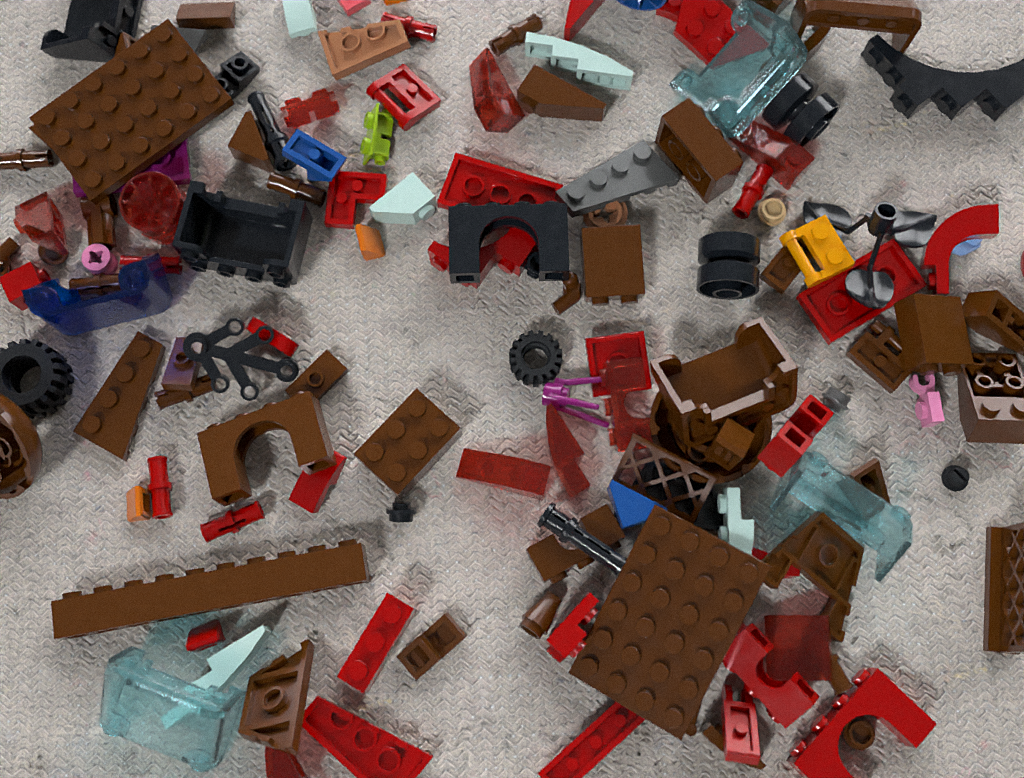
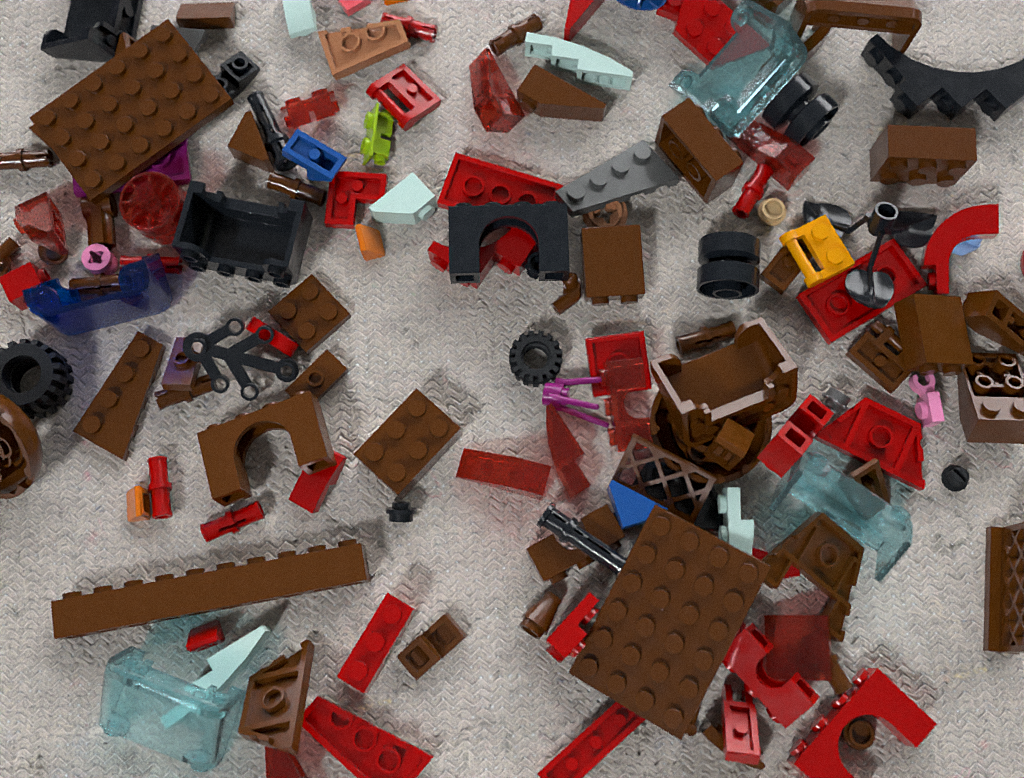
none -> reddish brown plate [268,274,351,355]
none -> reddish brown pin [675,320,736,355]
none -> red wing [813,397,926,491]
none -> reddish brown brick [869,125,977,187]

